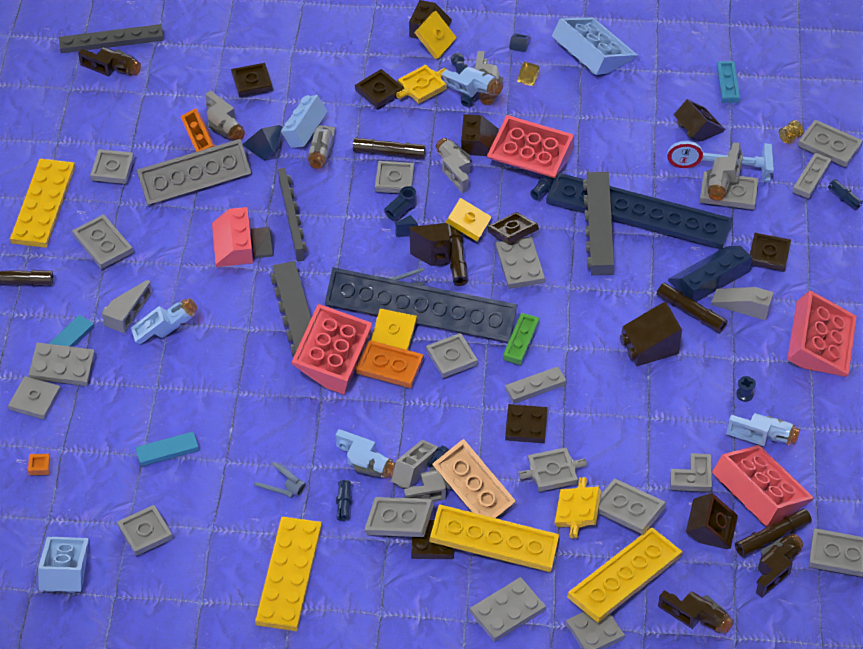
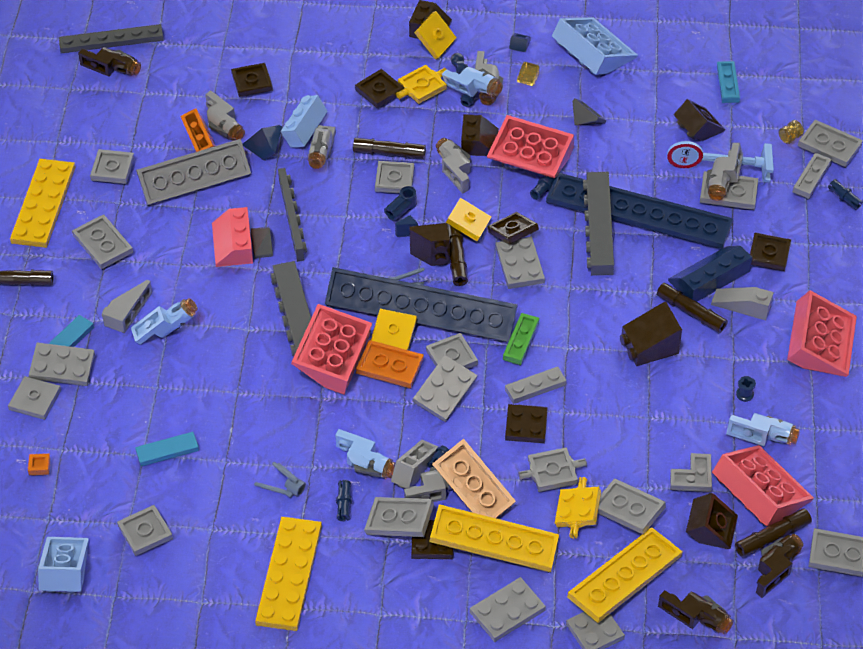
none -> light grey plate [412,355,477,422]
none -> dark grey slope [572,98,607,125]

